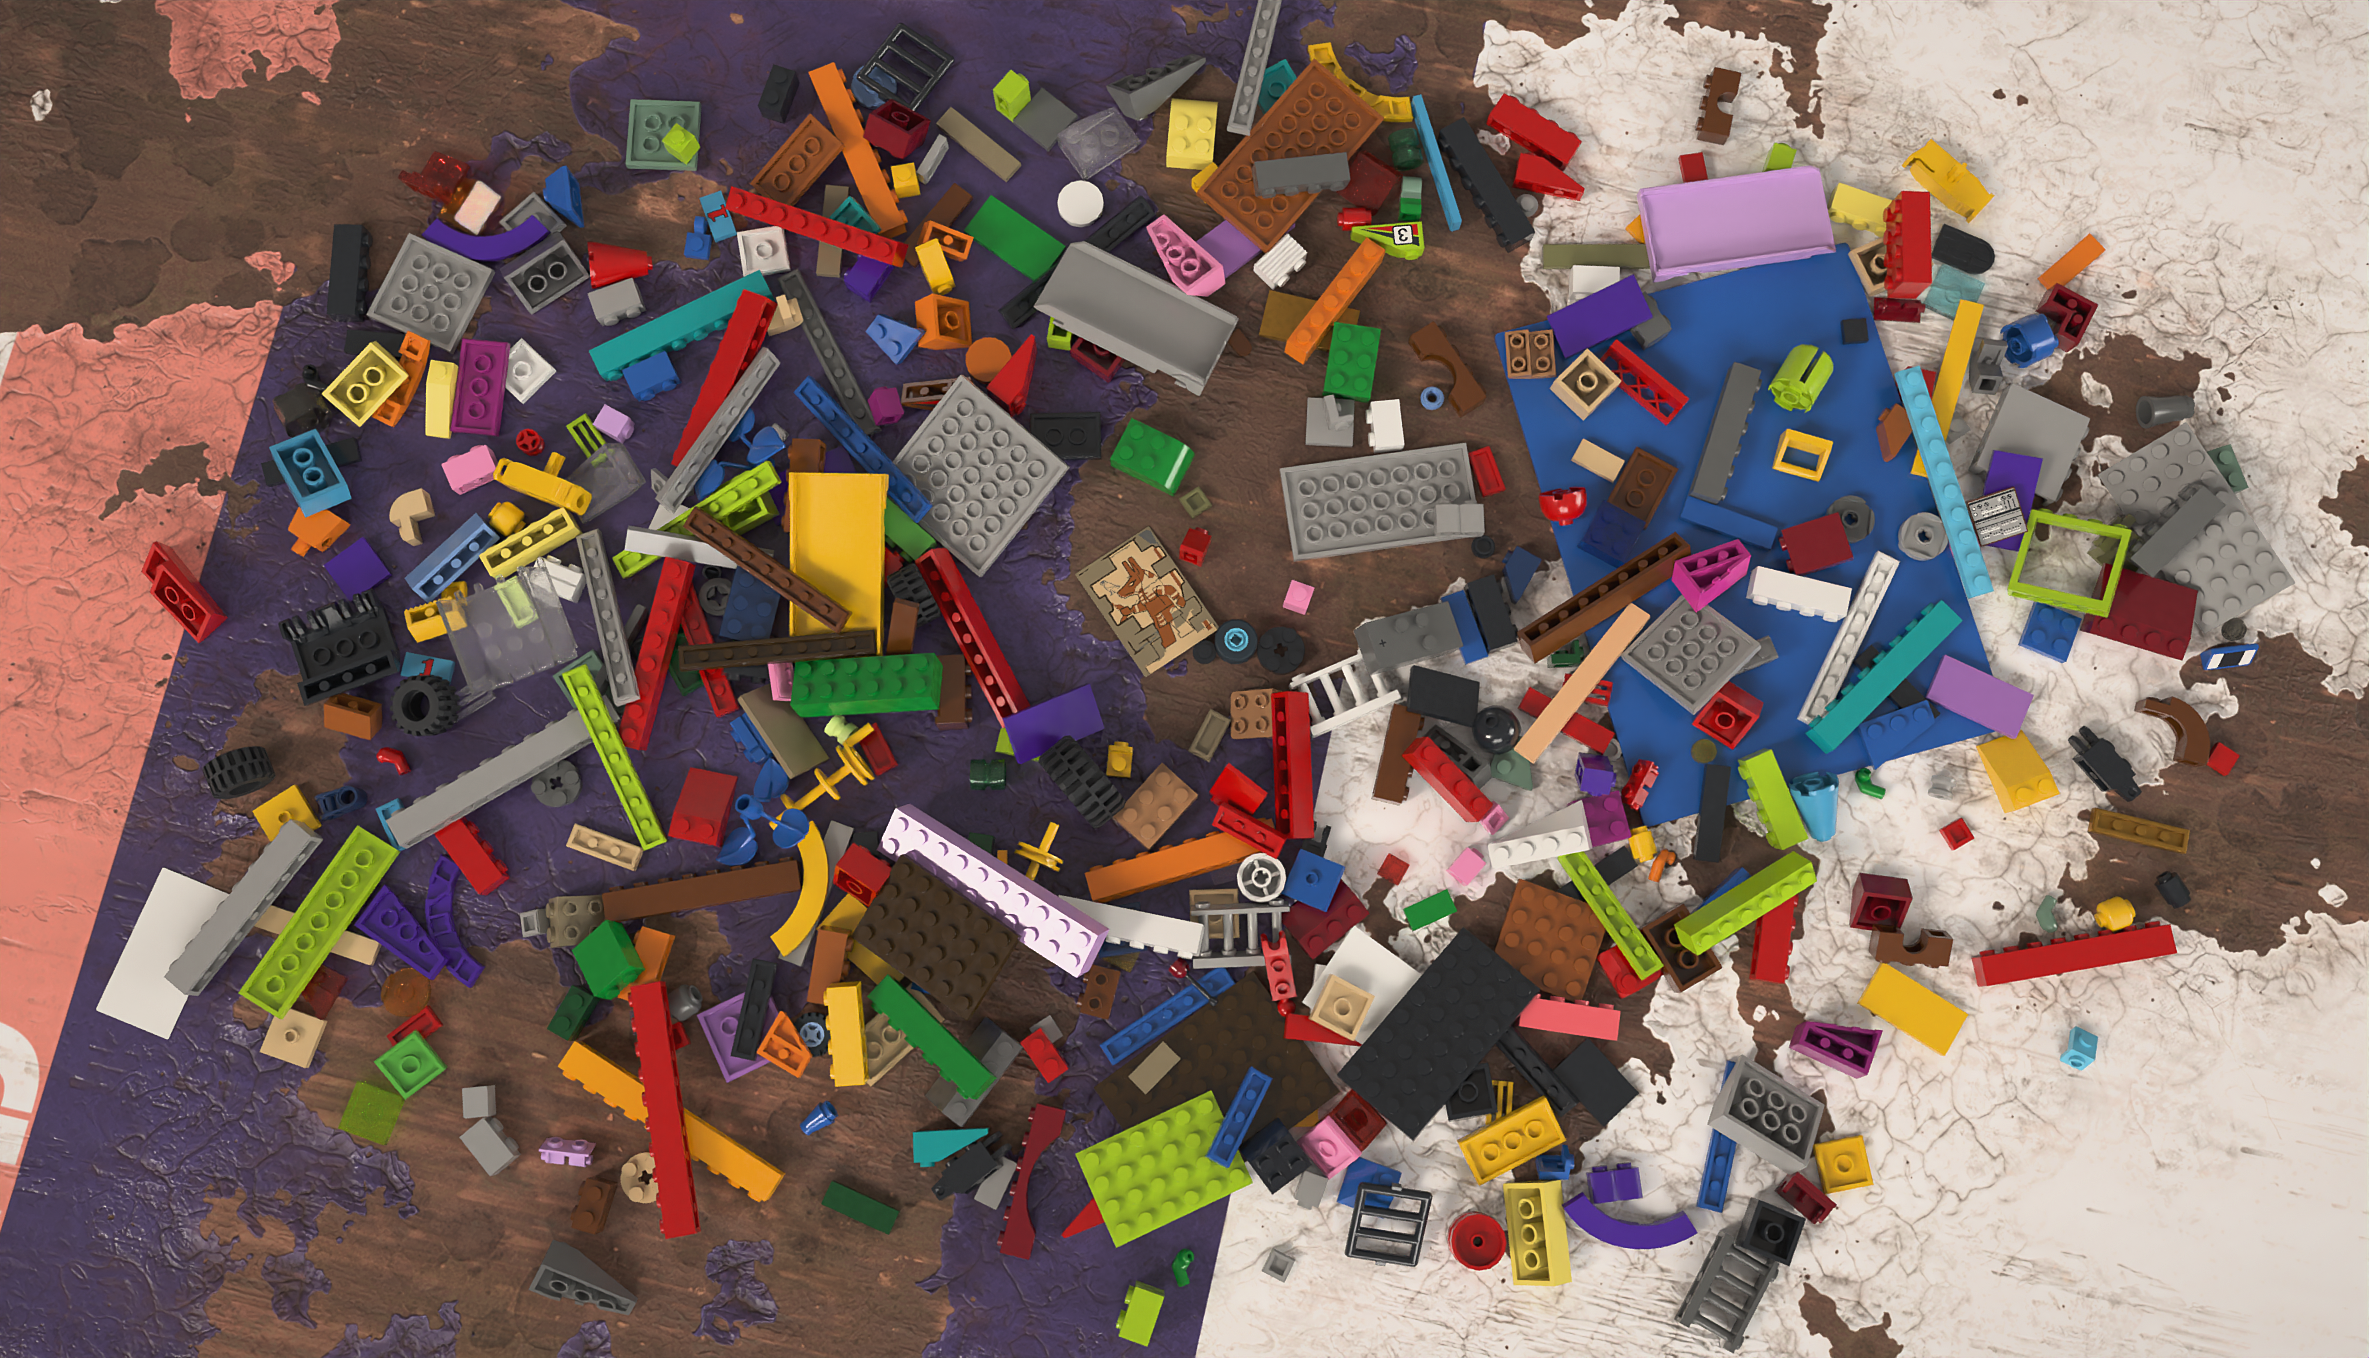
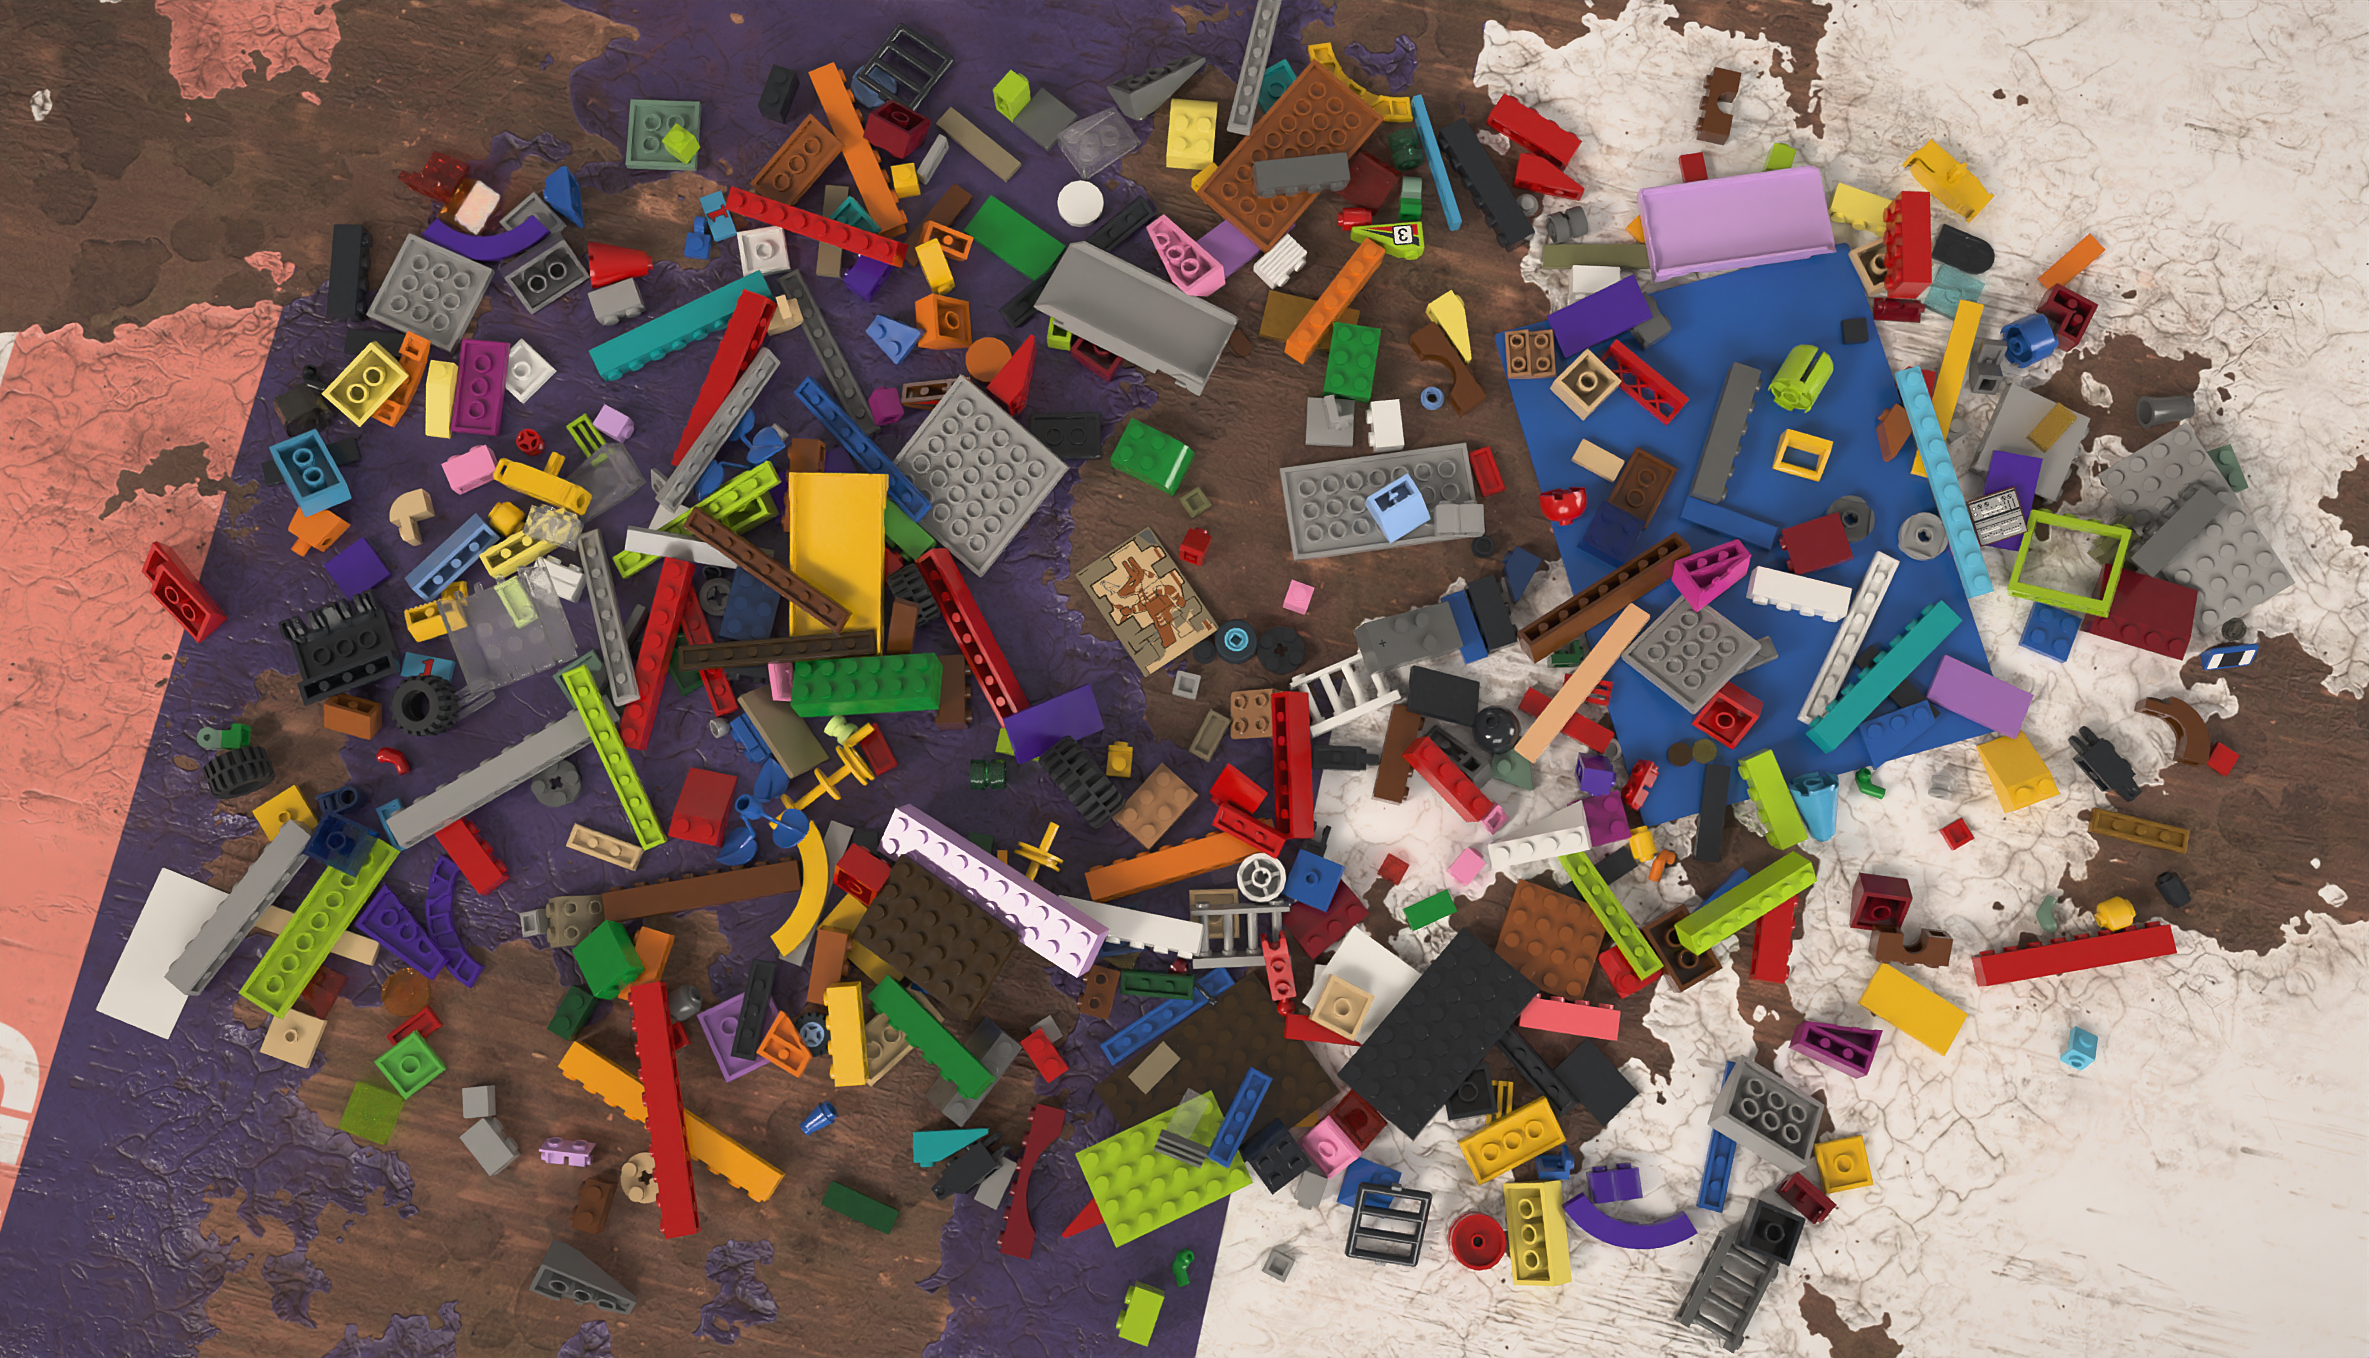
blue brick [622,351,681,401] -> none
none -> leg [197,724,251,750]
none -> clear blue brick [302,809,380,878]
none -> clear brick [522,504,584,551]
none -> light grey hinge [710,717,730,738]
none -> dark green tile [1120,968,1195,1001]
none -> dark grey tile [1154,1129,1209,1169]
none -> clear tile [1166,1088,1210,1139]
none -> light grey plate [1172,670,1201,700]
none -> black hinge [1312,745,1379,772]
none -> light blue slope [1365,473,1431,544]
none -> light yellow slope [1426,290,1472,365]
none -> dark grey wheel [1546,206,1588,244]
none -> dark brown tile [1666,742,1692,767]
none -> clear yellow tile [2026,402,2077,453]

